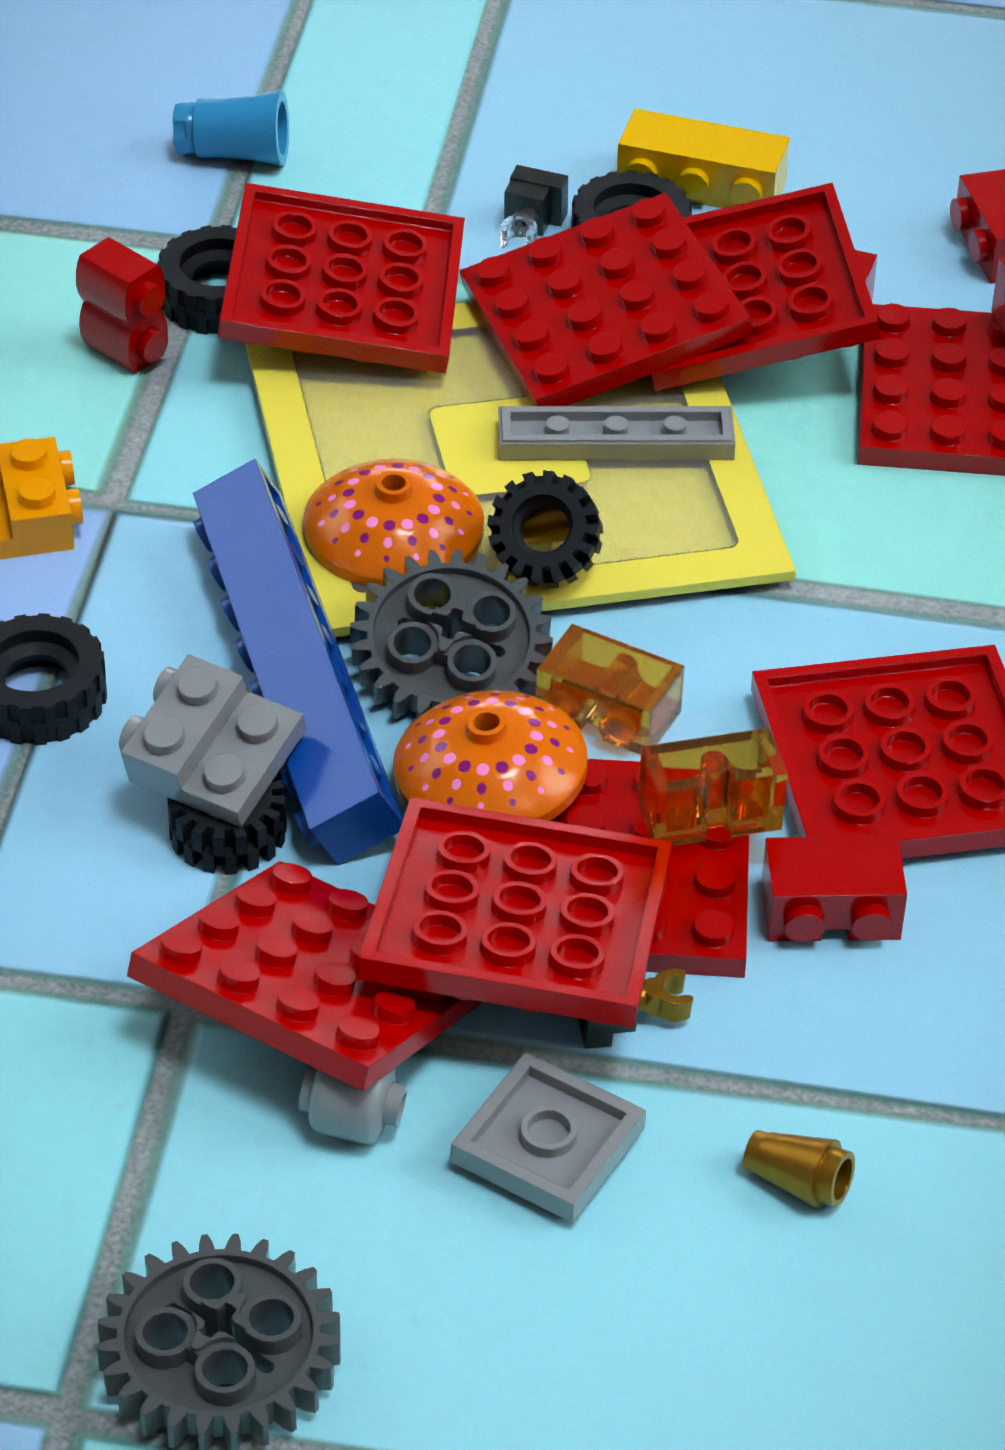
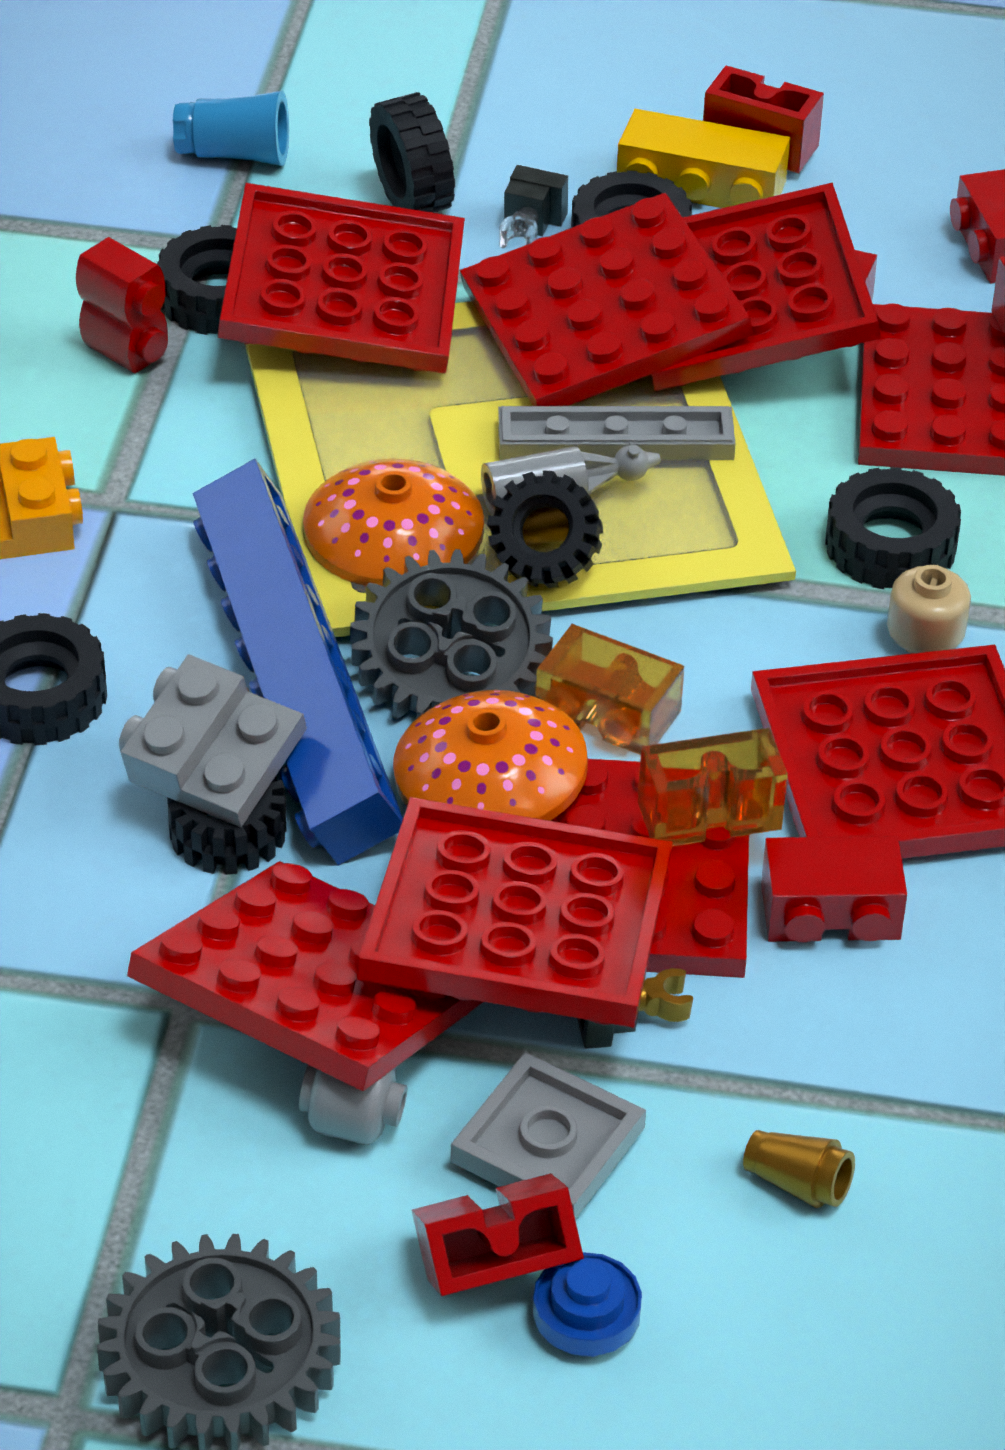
none -> black tyre [369,92,455,213]
none -> red brick [411,1173,584,1296]
none -> light grey wheel [481,445,661,516]
none -> blue plate [533,1252,642,1357]
none -> red brick [703,65,824,173]
none -> black tyre [825,467,961,589]
none -> tan head [887,565,971,654]

